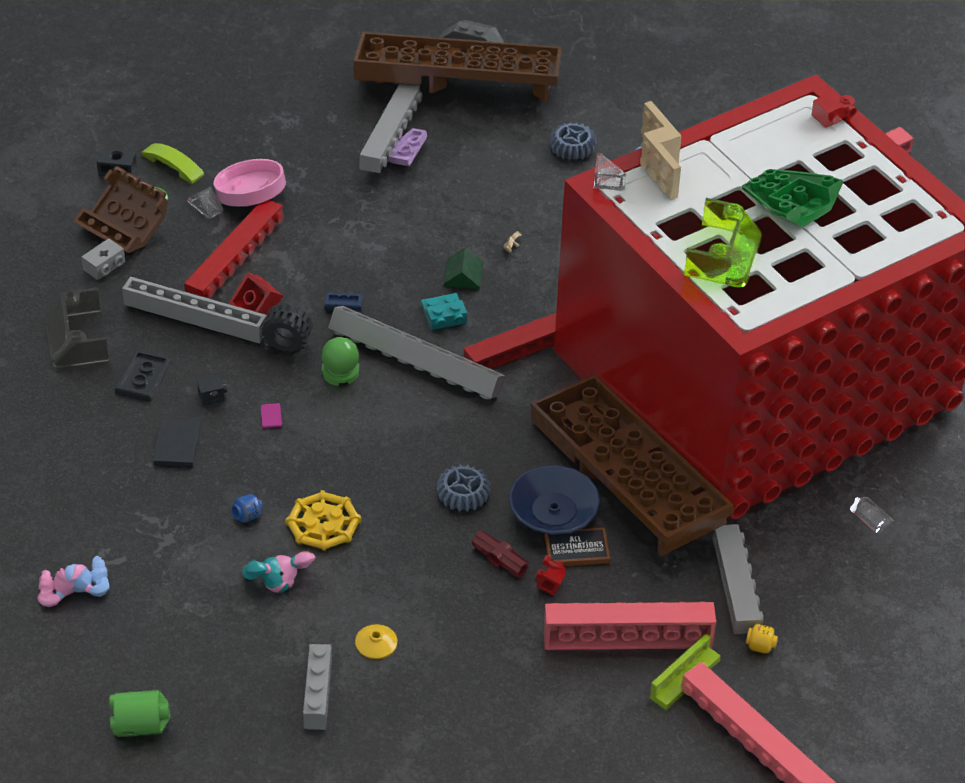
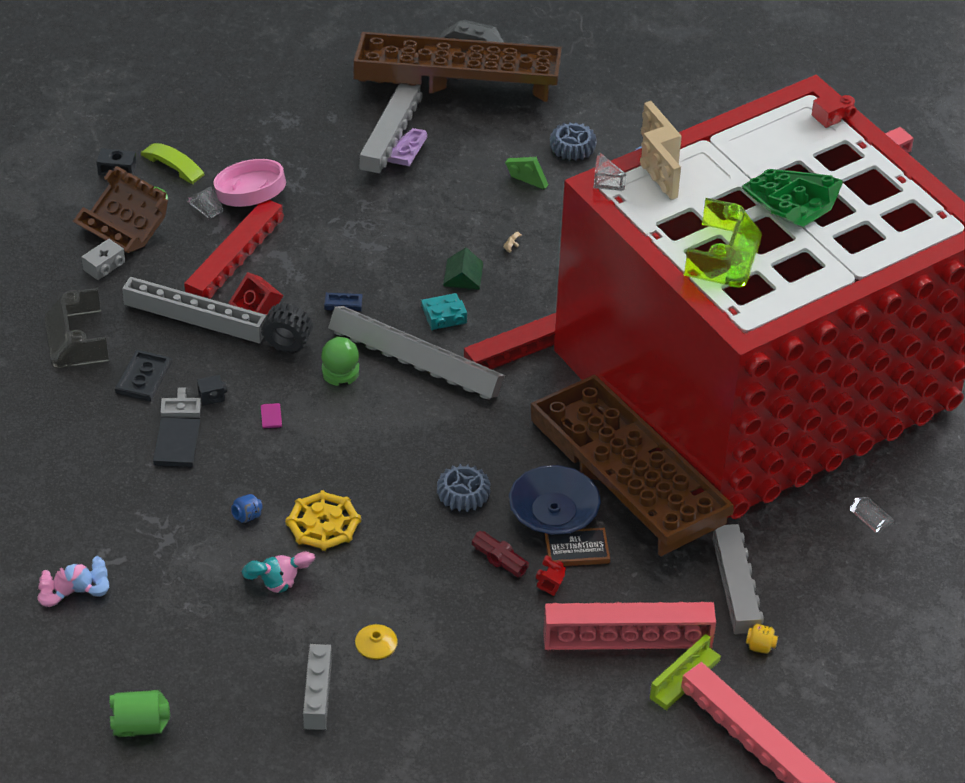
none -> light grey plate [161,387,201,418]
none -> bright green wing [505,157,548,189]

